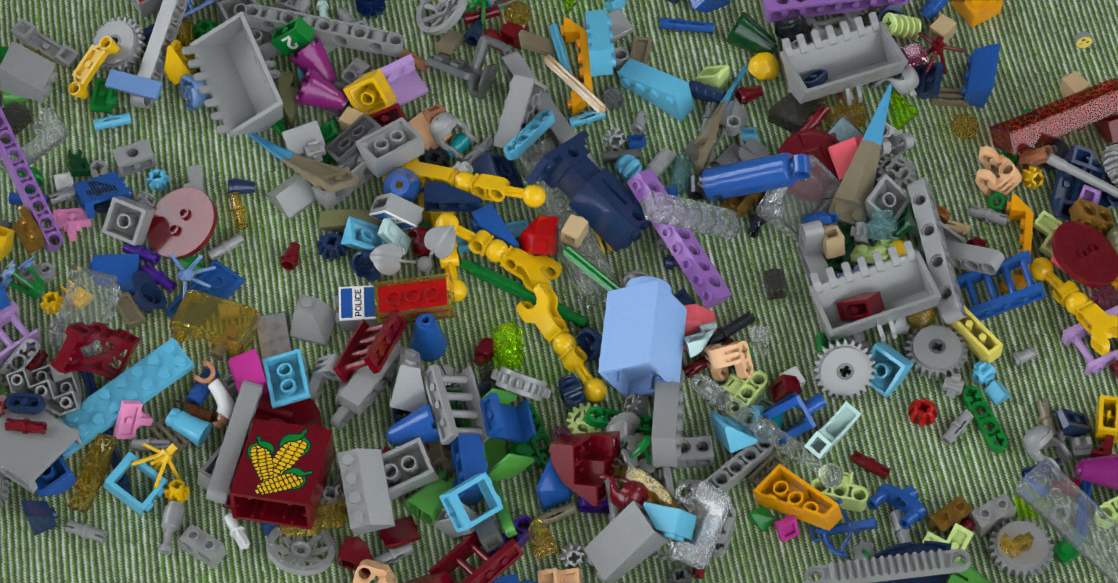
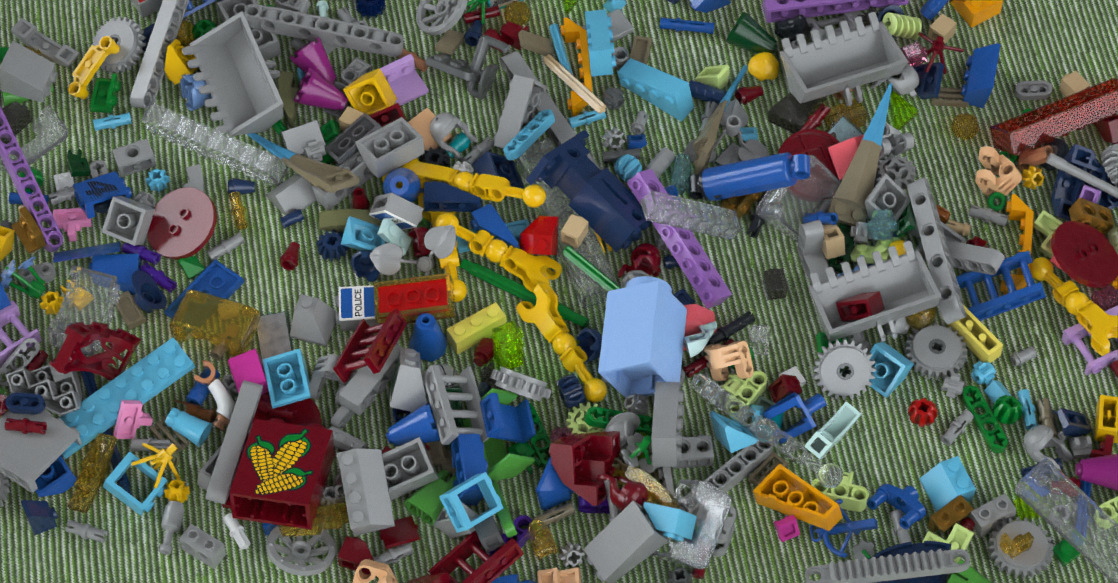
medium blue tile [105,69,163,101] -> none
medium blue plant [170,253,216,303] -> none
green brick [270,16,314,56] -> none
nougat slope [422,104,446,125] -> none
green slope [748,506,777,532] -> none
dark blue plate [801,69,828,89] -> none
dark red pin [850,450,891,480] -> none
tile [1074,32,1093,49] -> none
none -> blue sticker [53,242,120,263]
none -> clear brick [141,101,289,187]
none -> dark blue pin [279,209,305,229]
none -> light grey axle [329,426,367,451]
none -> dark red cone [351,188,370,210]
none -> light yellow brick [446,302,507,355]
none -> dark red hair [618,243,661,278]
none -> medium azure slope [919,456,976,512]
none -> green piece [992,395,1023,425]
none -> light grey plate [1015,80,1052,100]
none -> medium azure pin [1017,389,1038,430]

